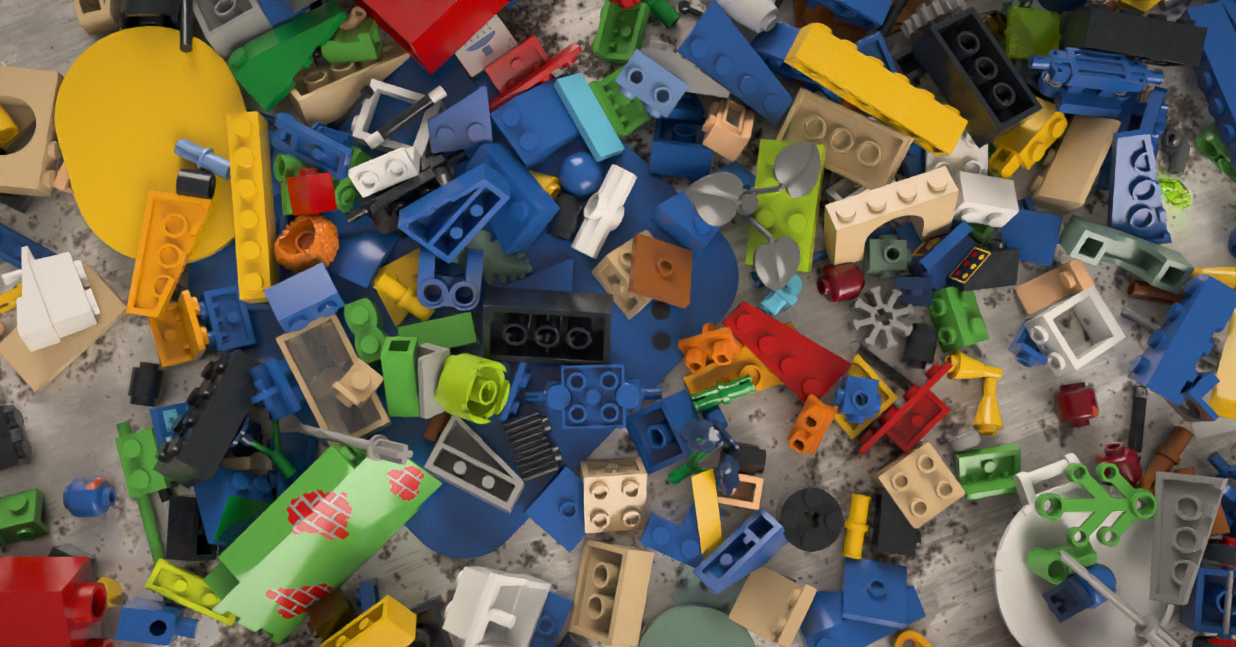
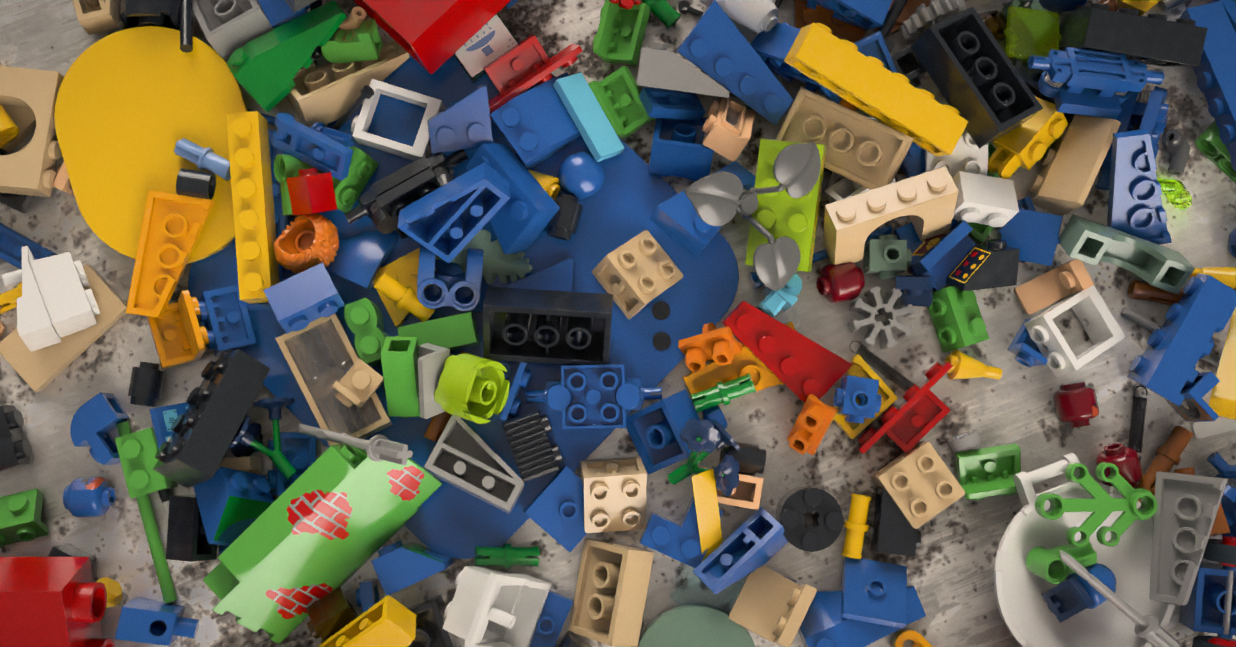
neon yellow tile [144,558,236,626] -> none
blue hips [248,358,306,421] -> none
white bracket [348,146,420,198] -> none
black bar [365,85,447,150] -> none
white piece [571,164,637,259] -> none
medium blue brick [615,48,689,118] -> none
dark orange plate [628,233,693,309] -> none
black brick [902,323,939,370] -> none
yellow cone [972,377,1004,436] -> none
none -> blue brick [70,392,130,465]
none -> blue slope [371,540,455,596]
none -> green pin [475,544,540,569]

